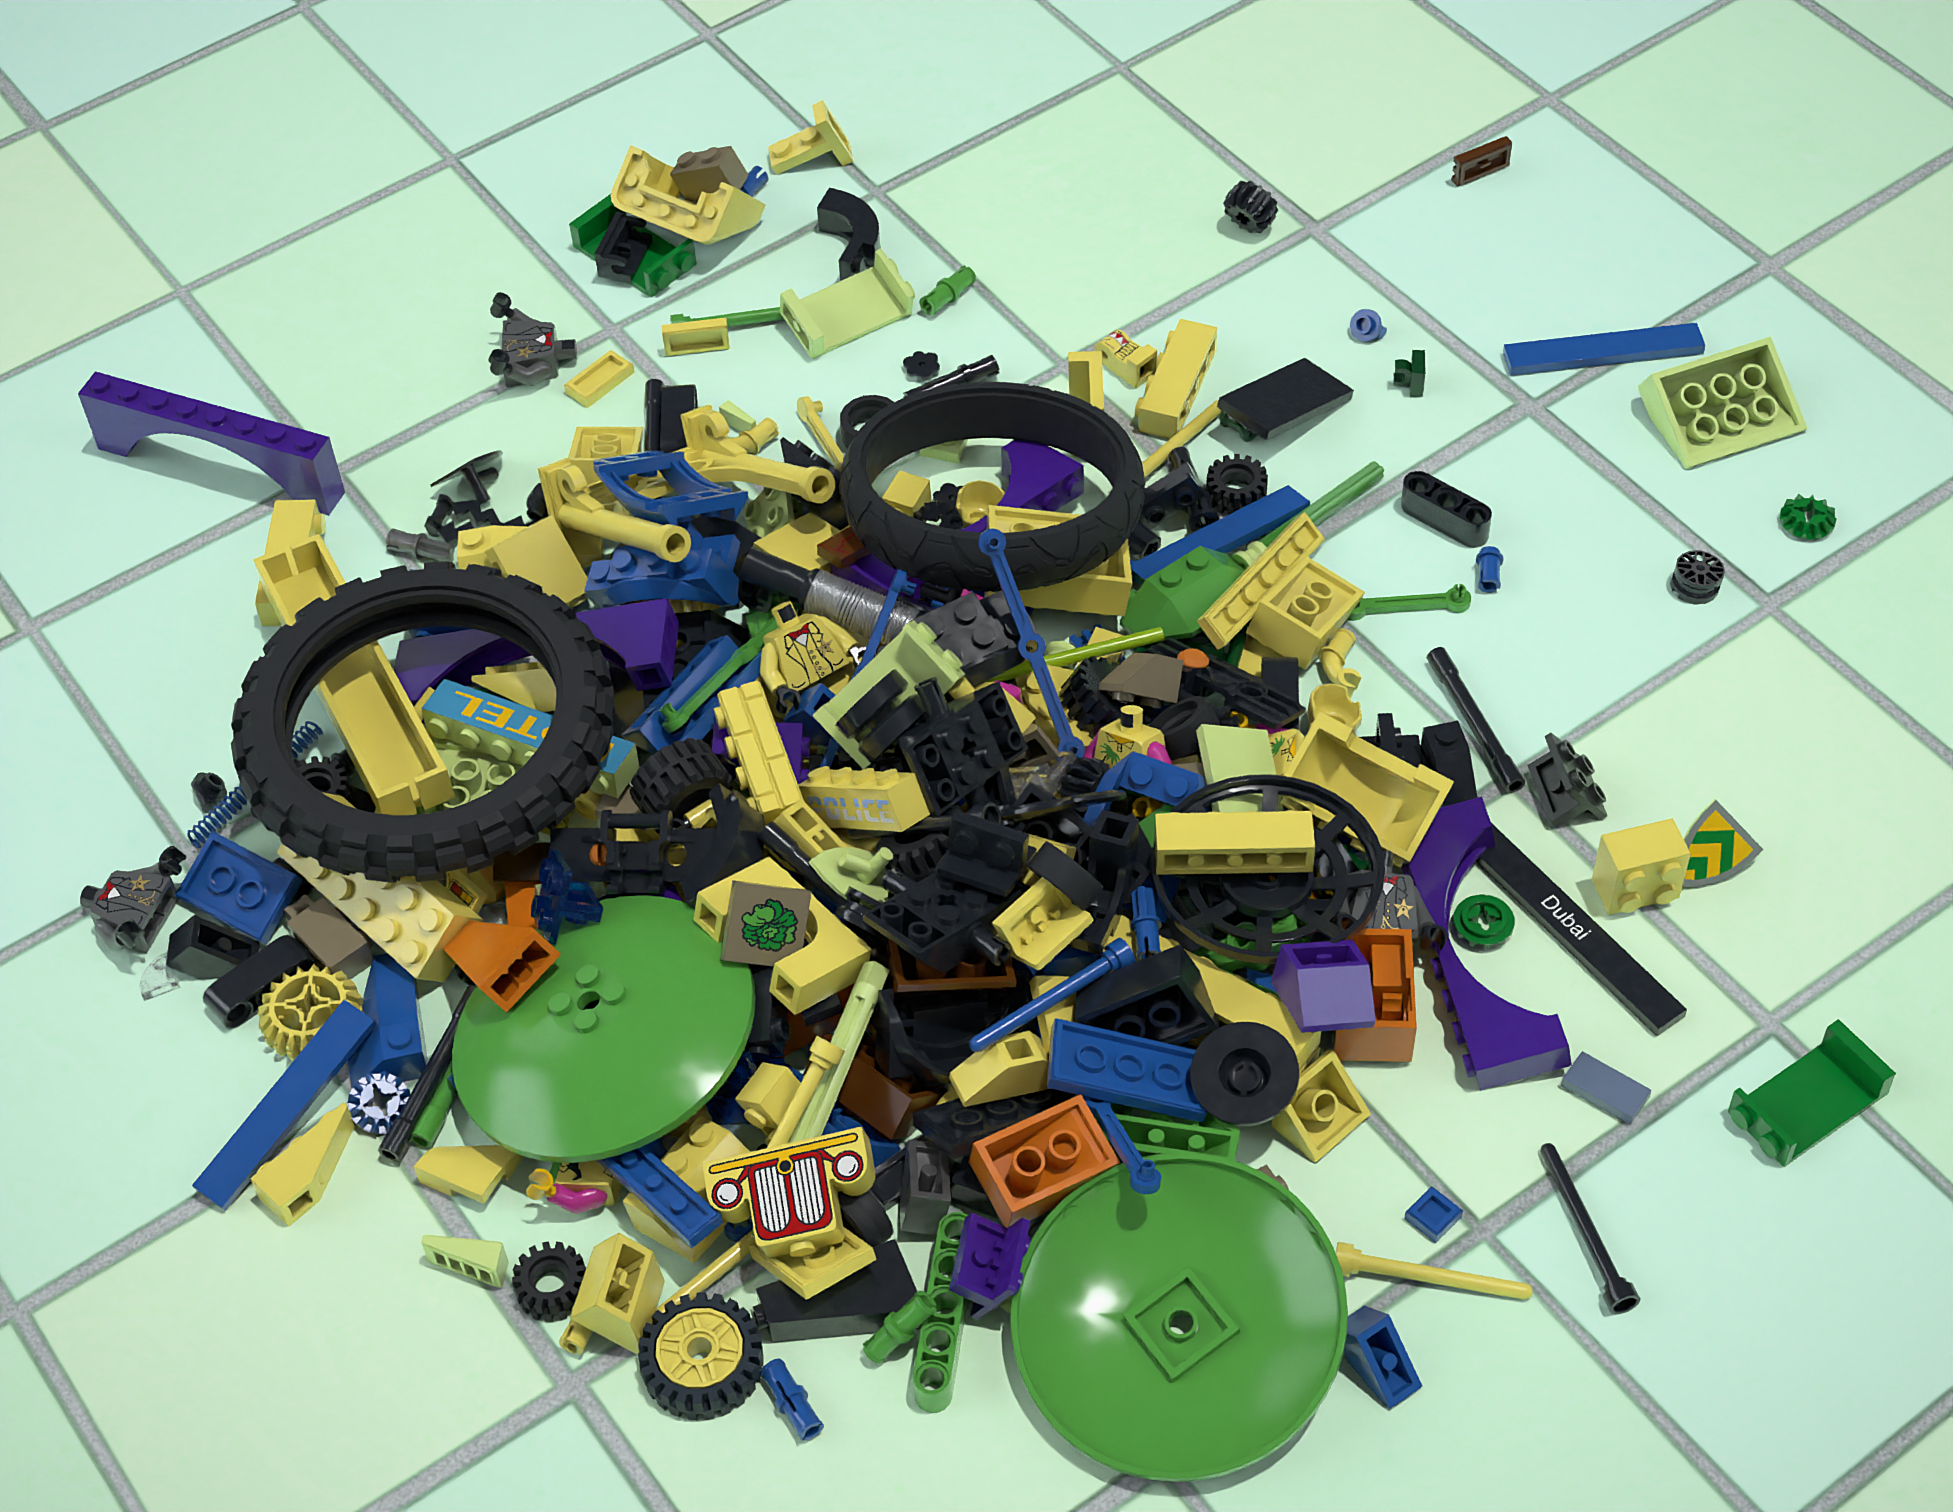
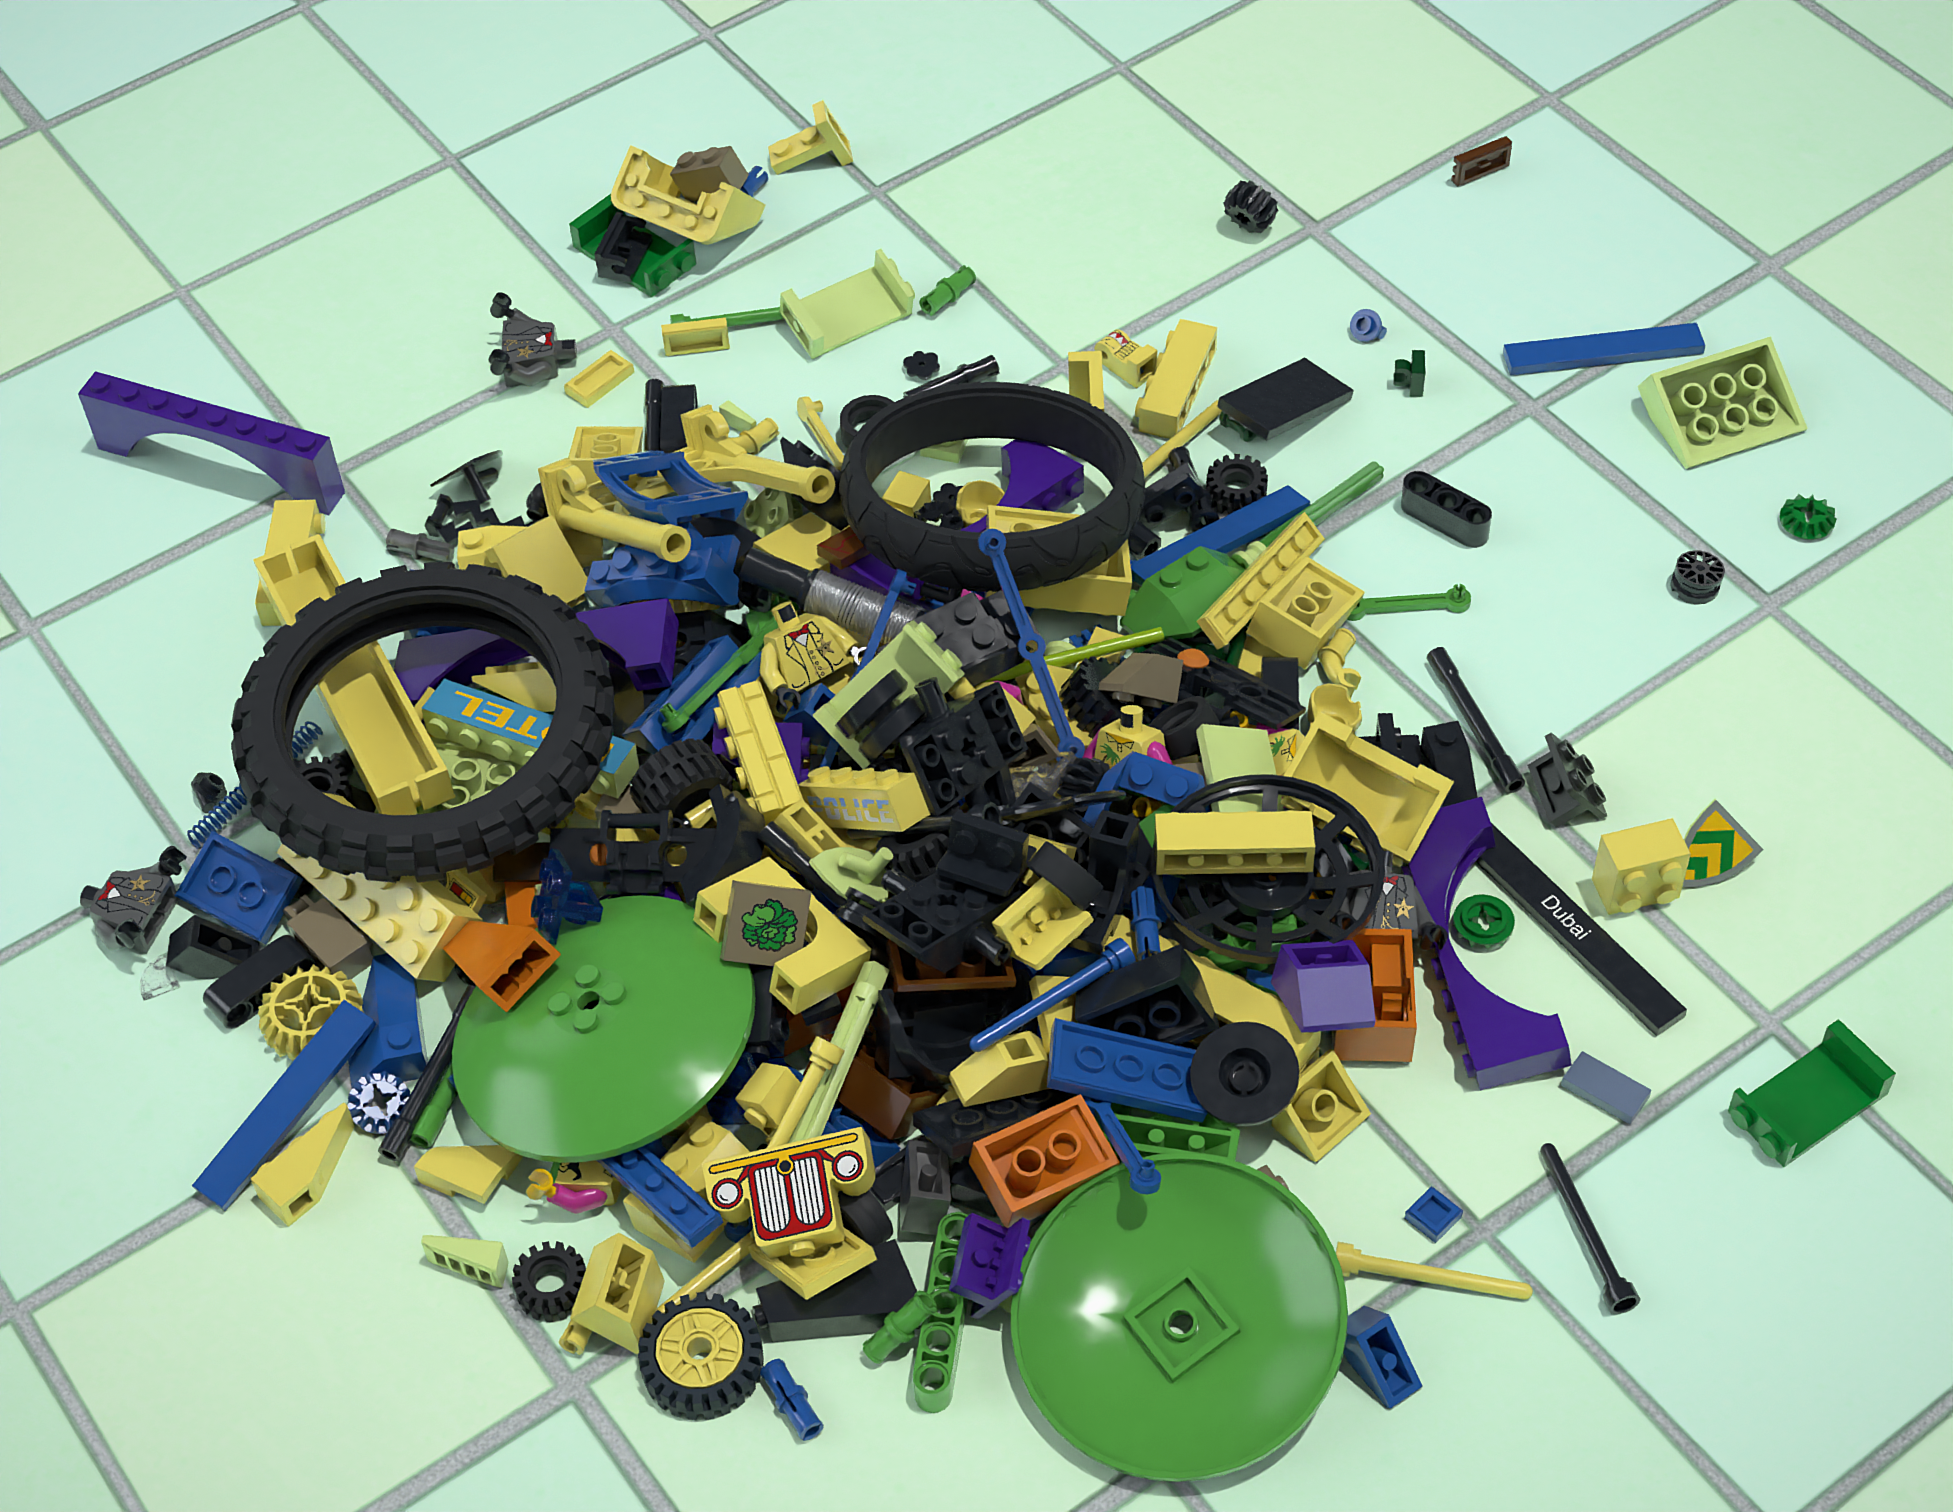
black arch [817,187,881,281] -> none
blue pin [1476,546,1504,593] -> none

